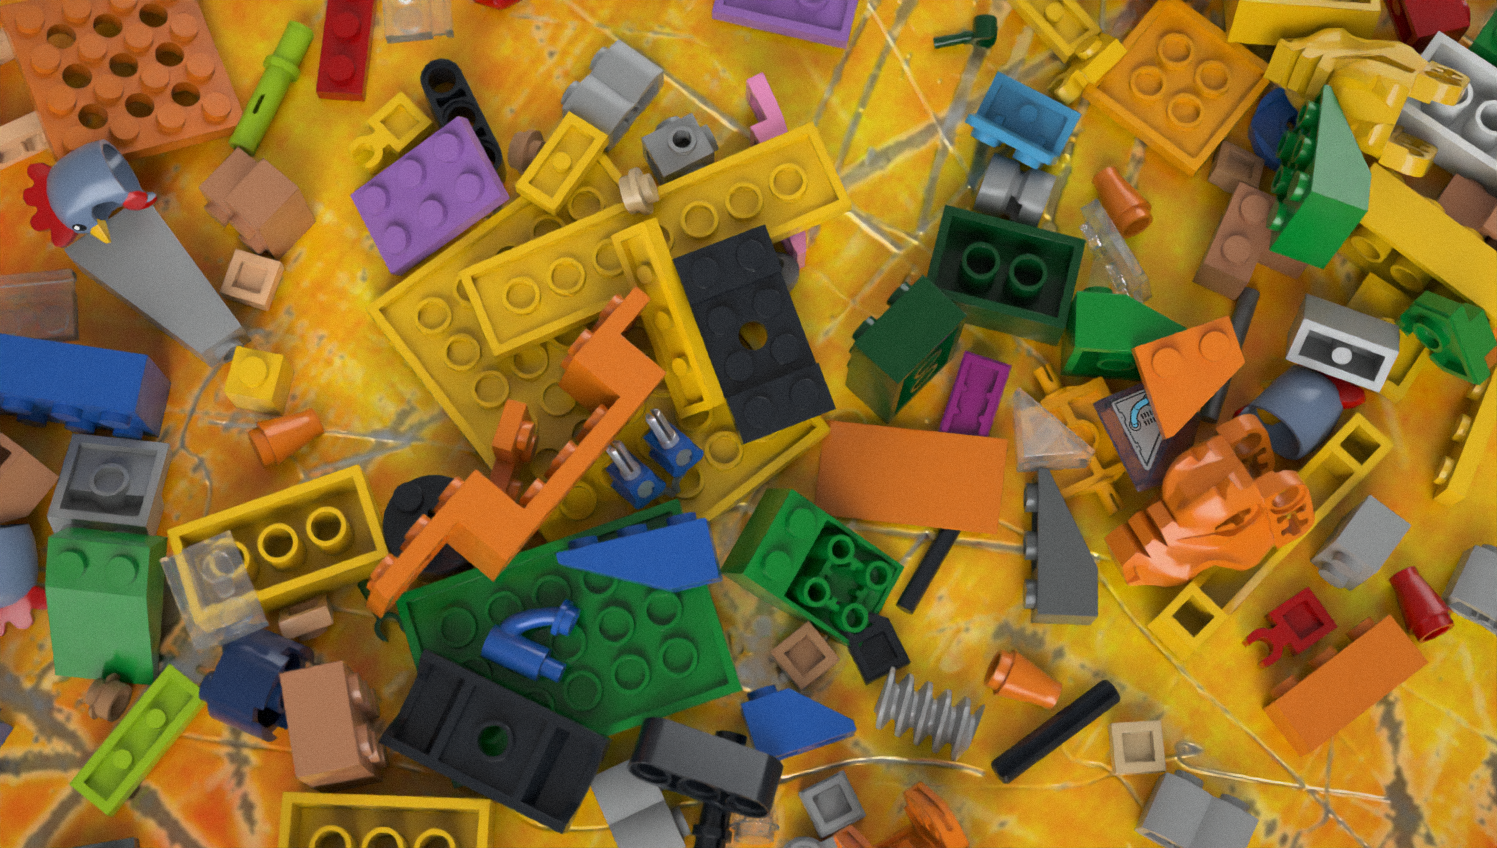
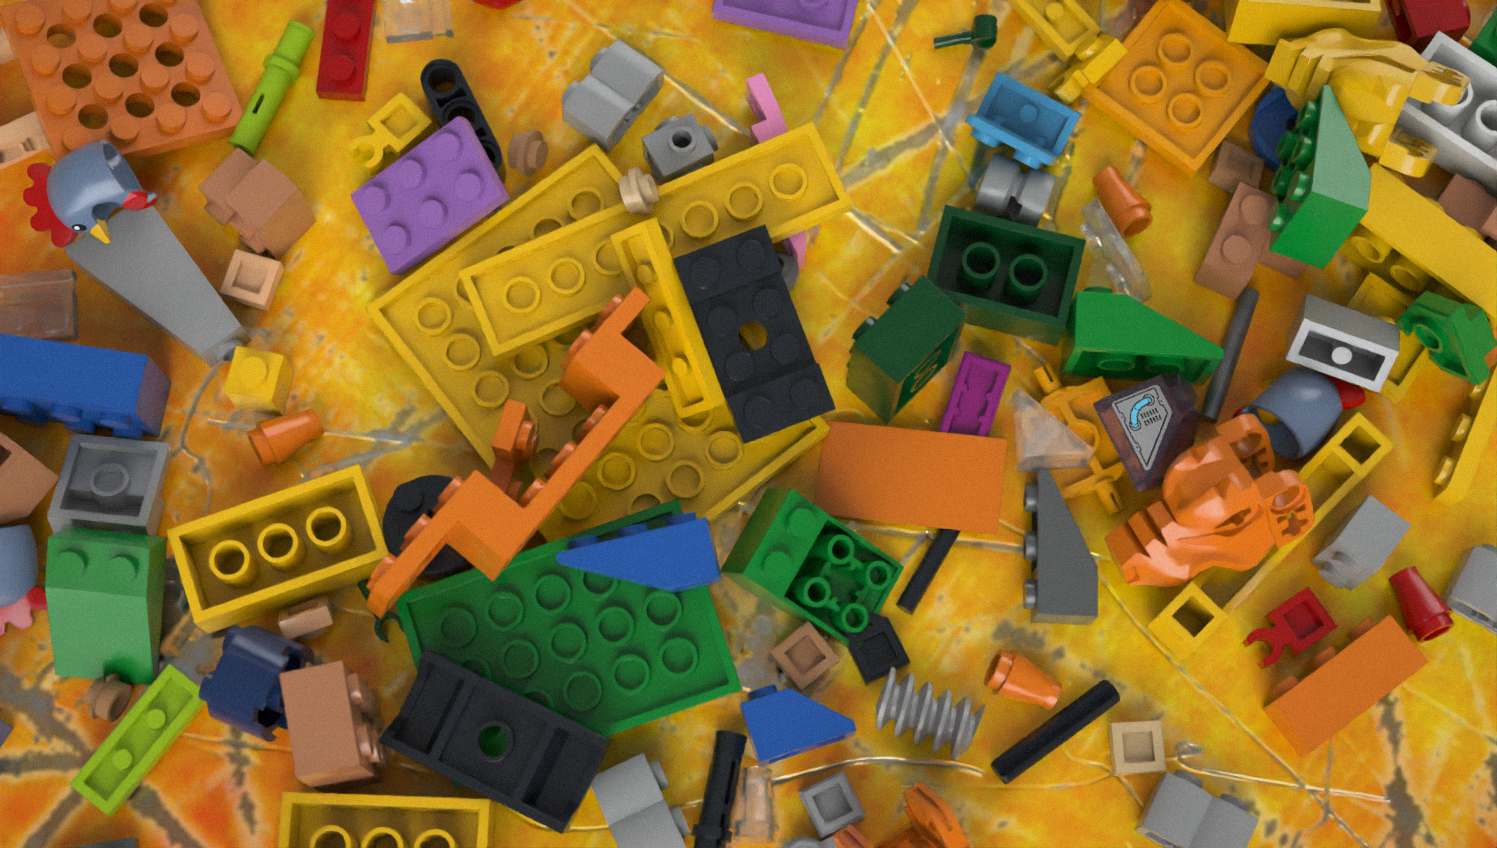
clear plate [159,530,269,655] -> none
blue plant [481,599,581,683] -> none
yellow plate [515,111,609,217] -> none
piece [605,408,704,509] -> none
black beam [628,717,783,819] -> none
orange wing [1131,315,1245,439] -> none

